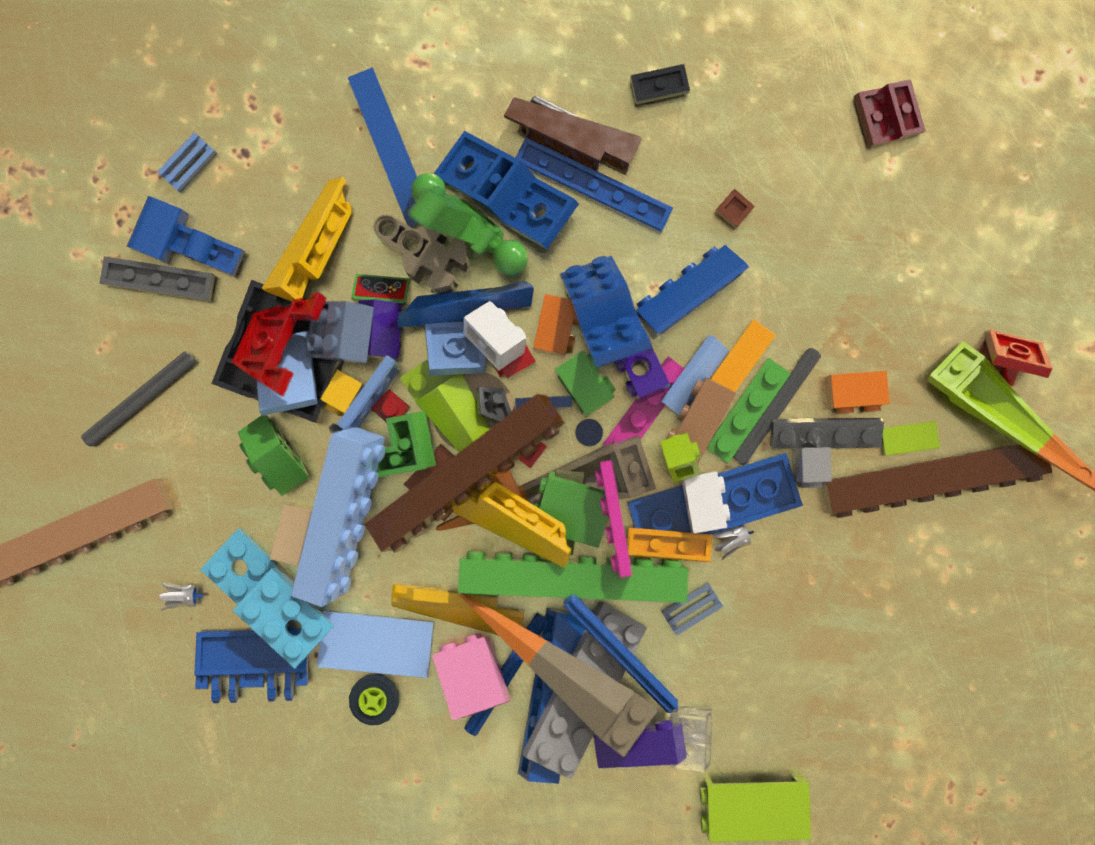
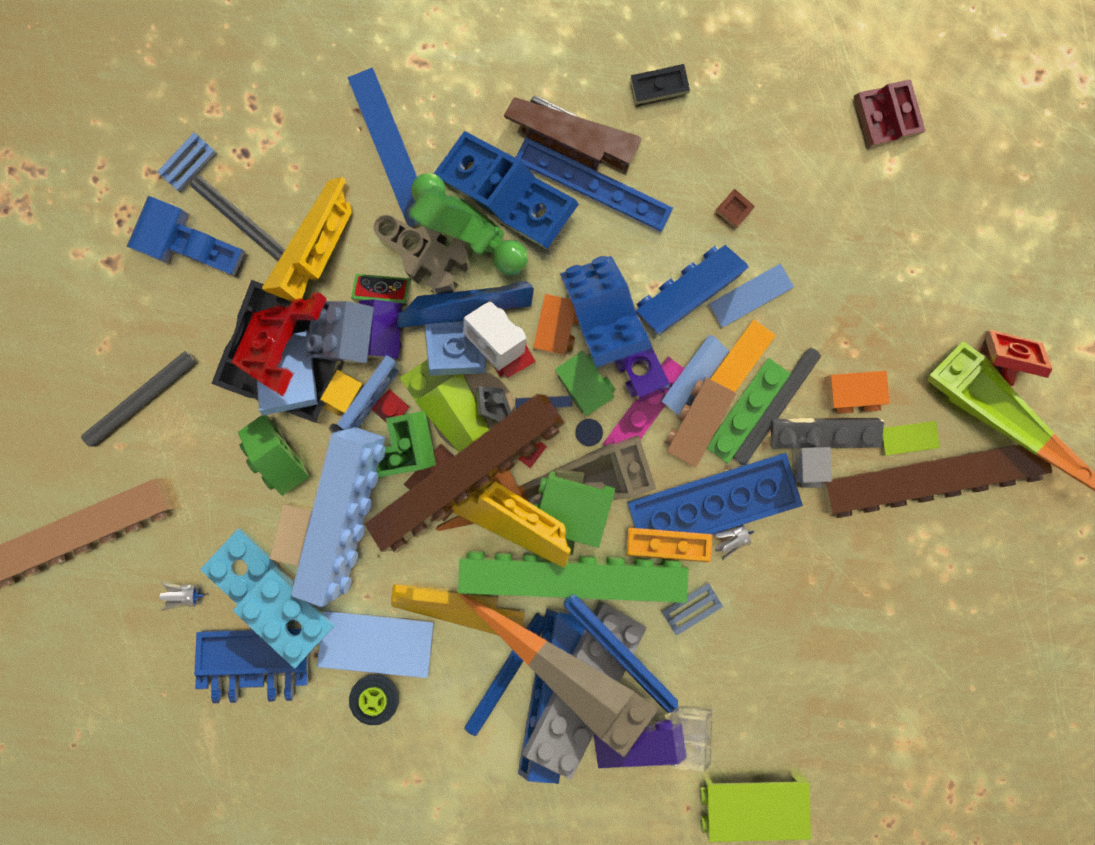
dark grey plate [99,256,215,302] -> none
bright pink brick [432,633,511,721] -> none
dark pink plate [595,461,632,578] -> none
lime brick [660,433,701,483] -> none
white brick [682,472,730,533] -> none
none -> dark grey axle [190,175,285,261]
none -> medium blue tile [708,263,794,328]

